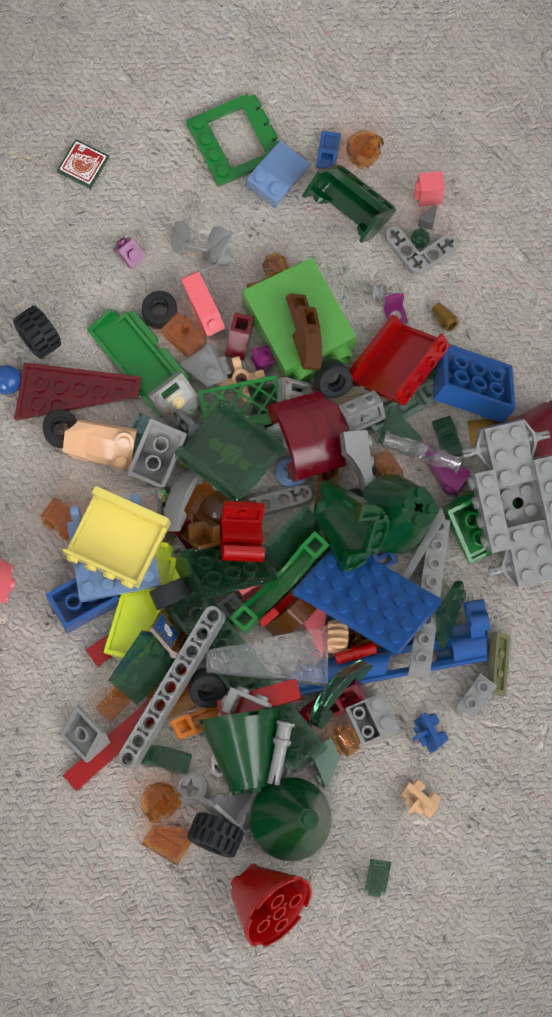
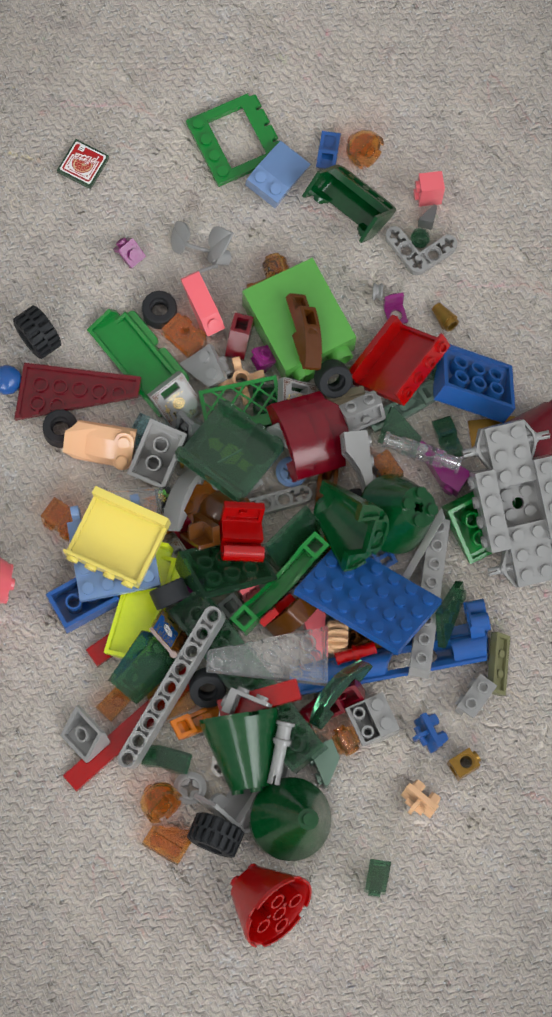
none -> pearl gold brick [447,748,481,781]

